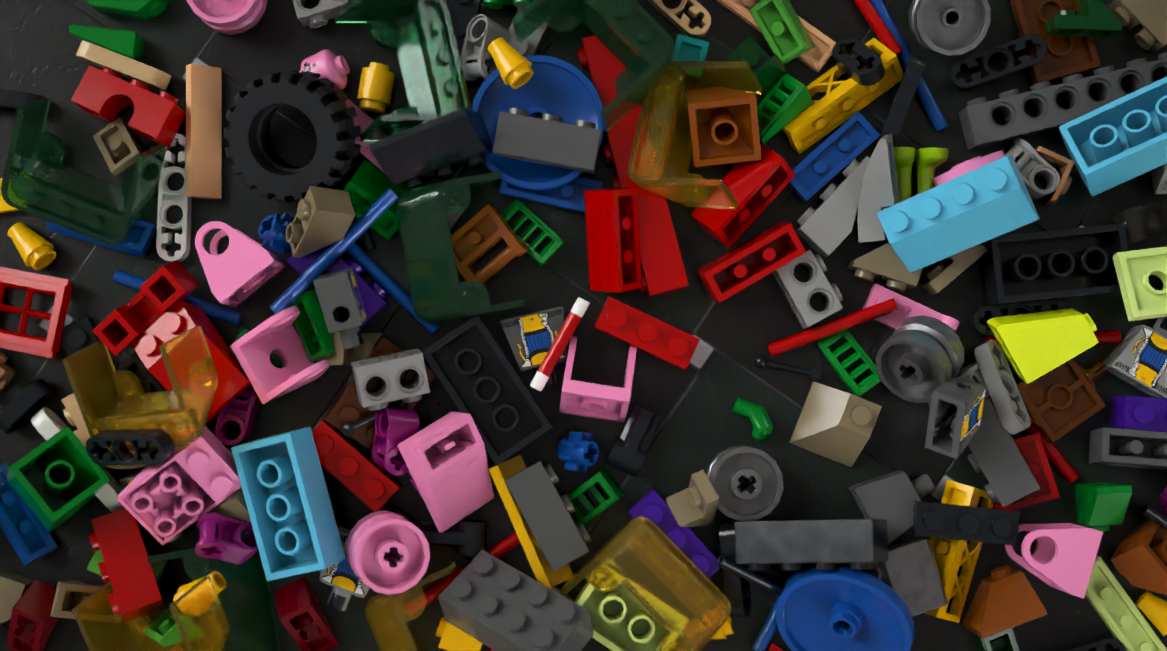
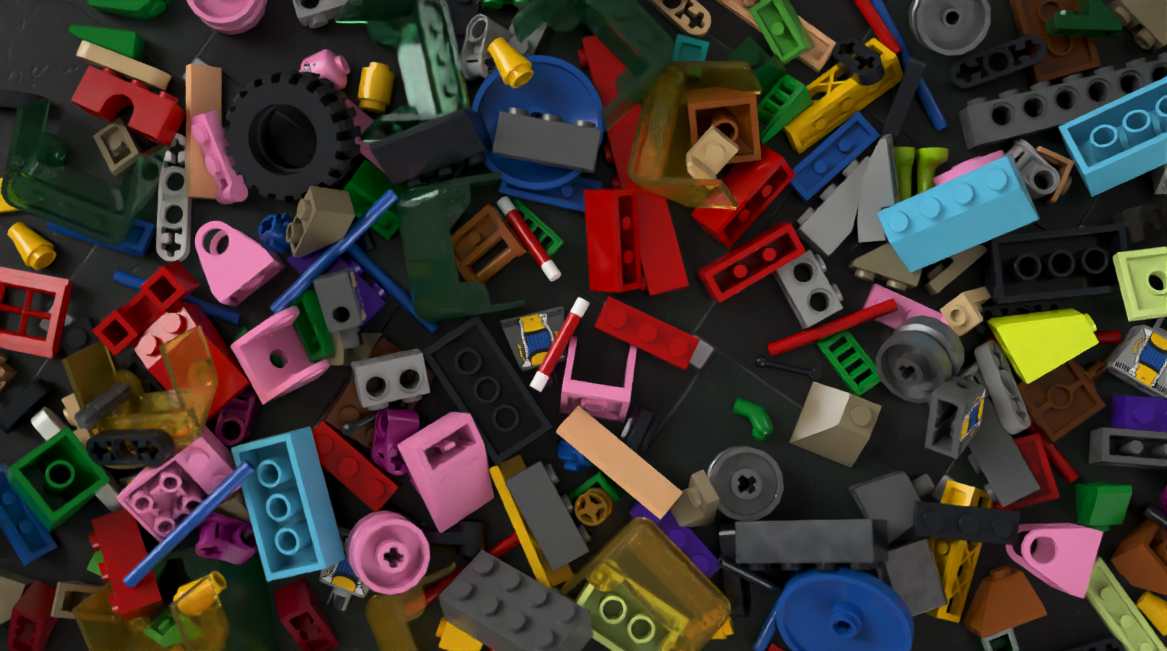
none -> dark grey axle [74,382,132,430]
none -> blue piece [123,460,256,588]
none -> bright pink plate [189,109,248,205]
none -> red bar [497,196,561,282]
none -> light nougat tile [556,405,683,520]
none -> pearl gold wheel [574,487,614,526]
none -> tan bracket [686,125,739,186]
none -> tan bracket [940,286,992,336]

